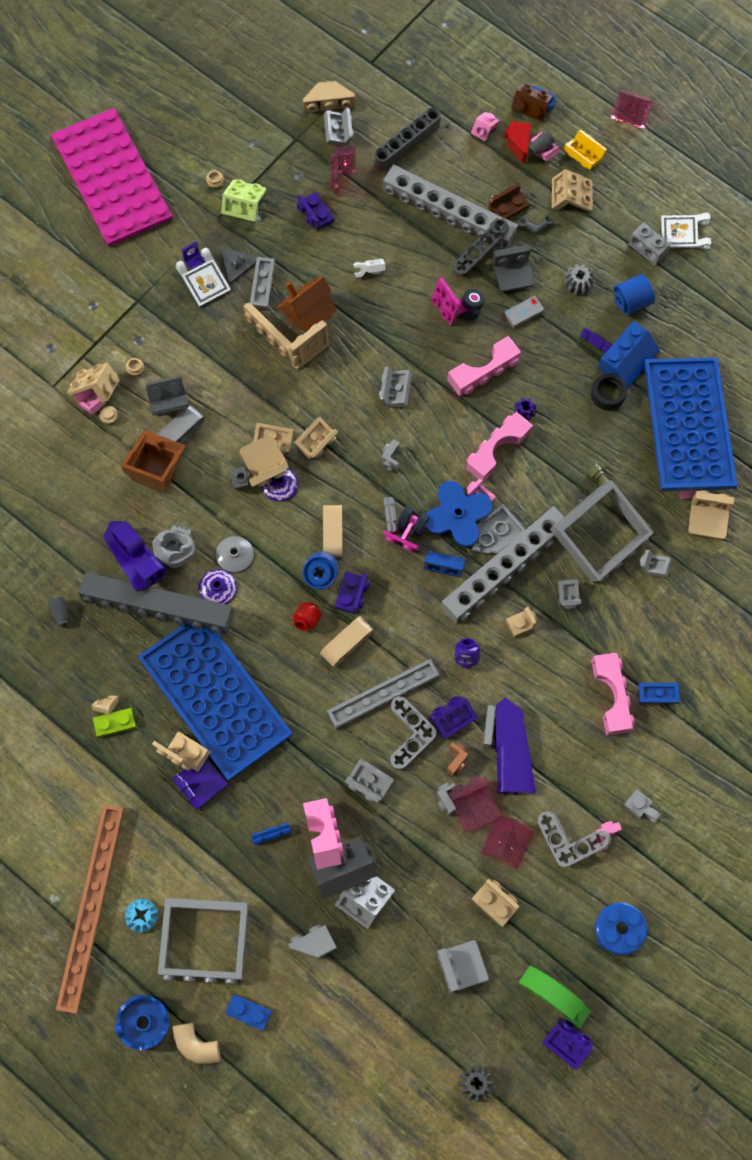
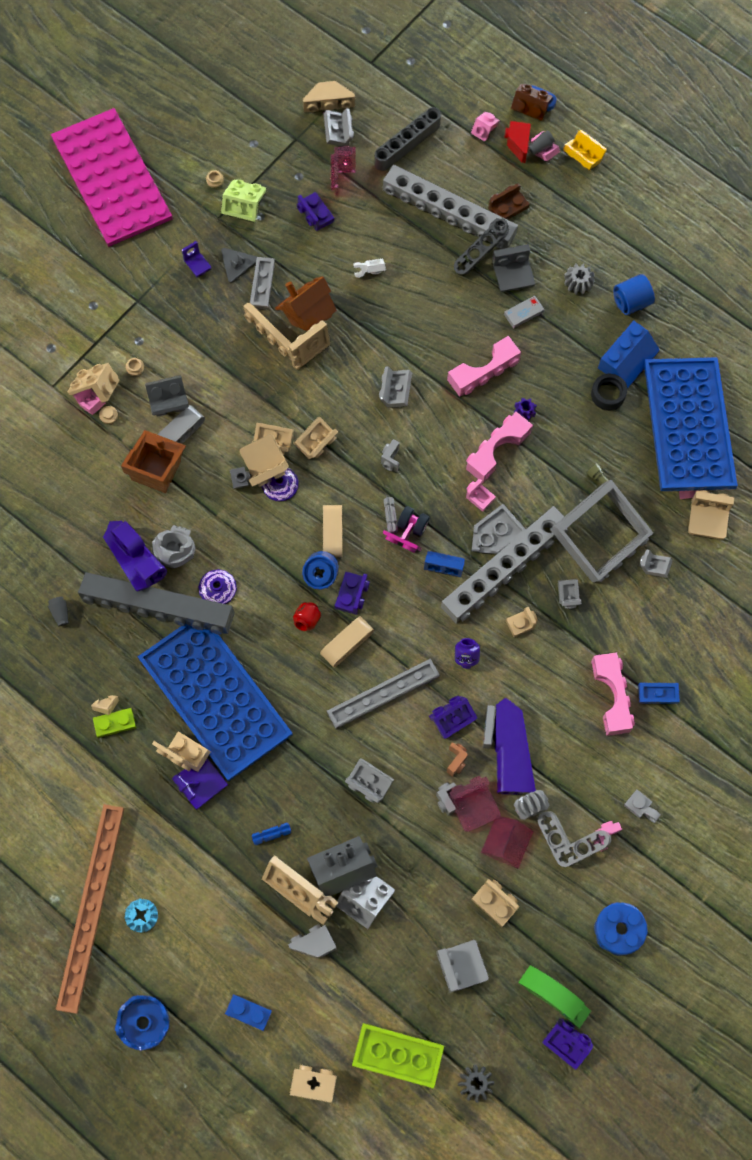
light grey window [158,898,249,984] -> none
tan cylinder [172,1023,221,1064] -> none
white flag [176,248,231,307] -> none
light grey dish [216,536,254,573] -> none
bright pink arch [303,798,344,869] -> none
light grey beam [390,697,436,771] -> none
blue plant [426,481,492,547] -> none
dark pink plate [432,277,485,325] -> none
dark grey arm [517,214,555,234] -> none
tan bracket [552,169,593,212] -> none
dark purple axle [580,328,612,353] -> none
clear pink slope [611,89,655,128] -> none
light grey brick [628,222,671,266] -> none
white flag [661,213,711,250] -> none
none -> tan tile [262,855,338,925]
none -> tan brick [290,1065,337,1103]
none -> lime plate [352,1023,444,1089]
none -> light grey gear [514,790,550,820]

